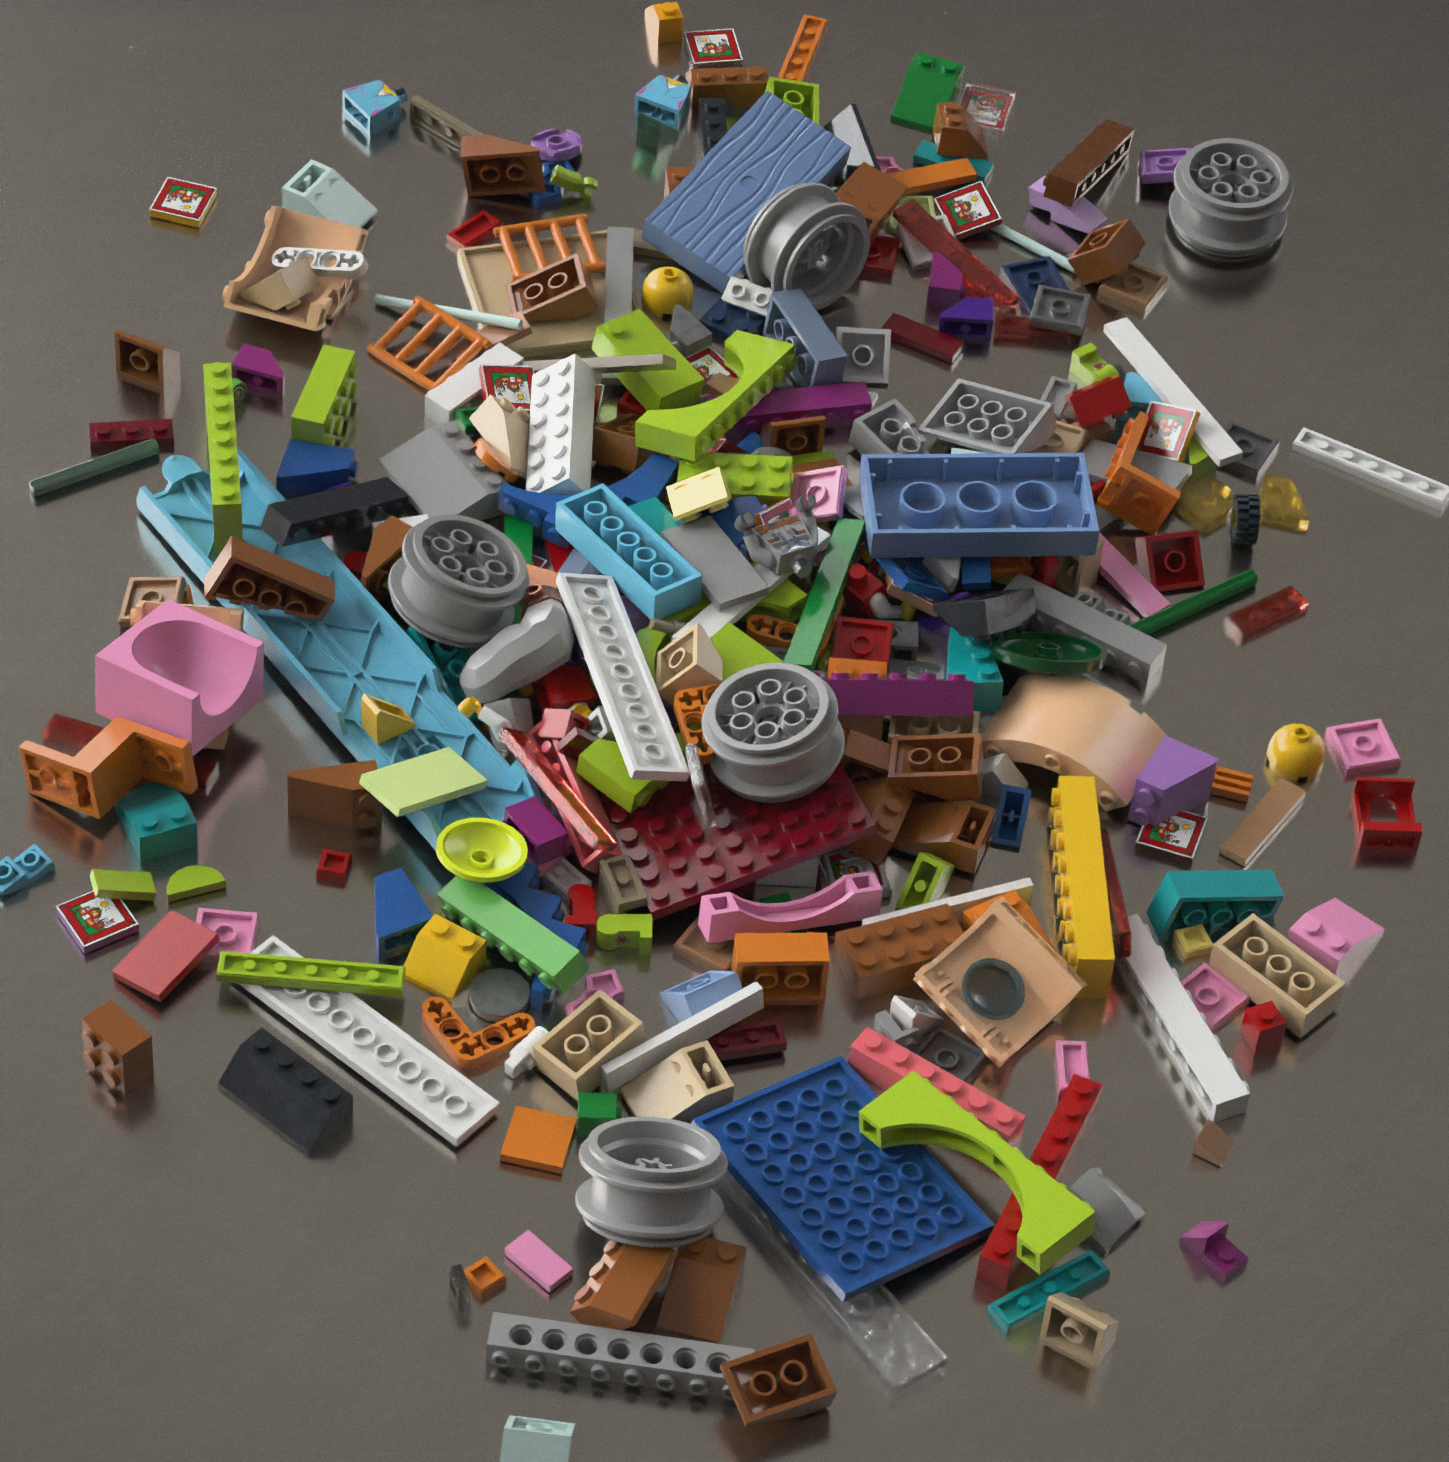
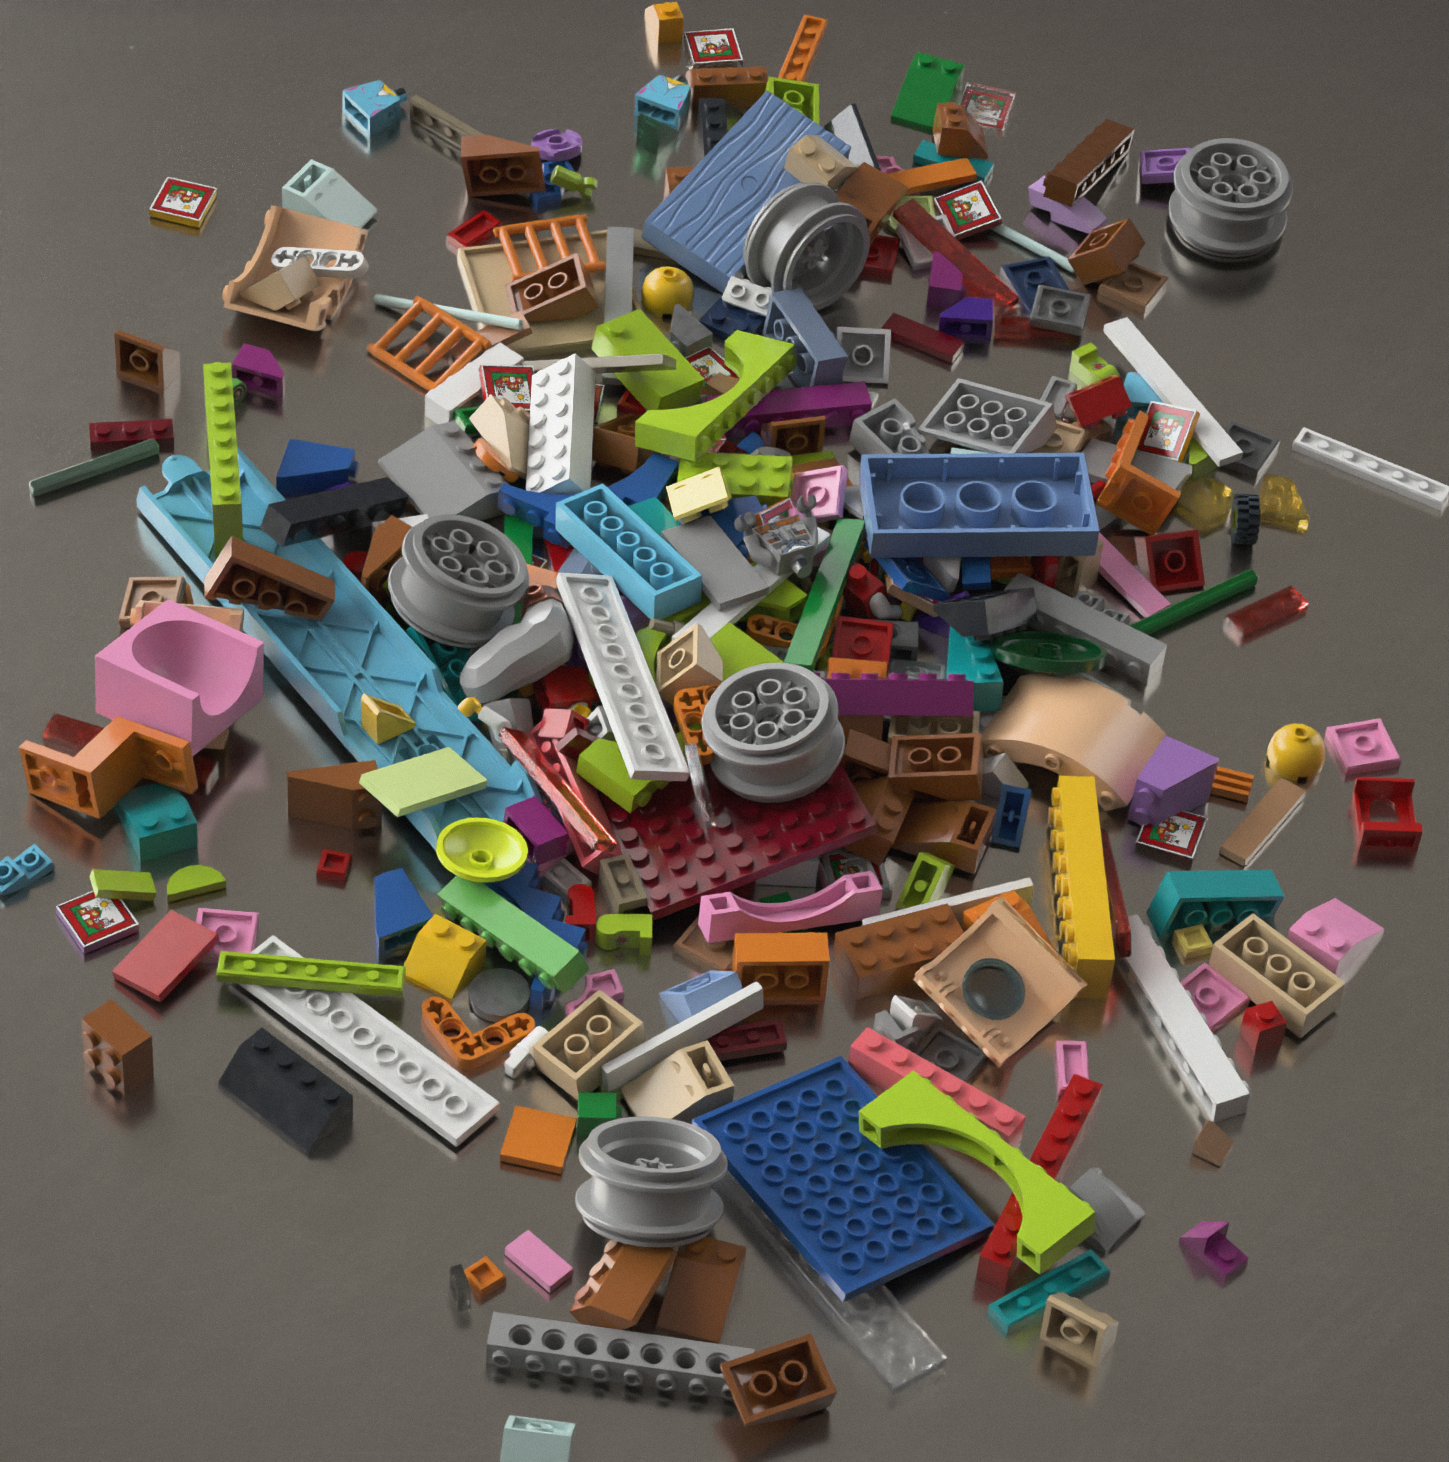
lime brick [291,345,359,446] -> none
none -> tan slope [784,135,858,191]

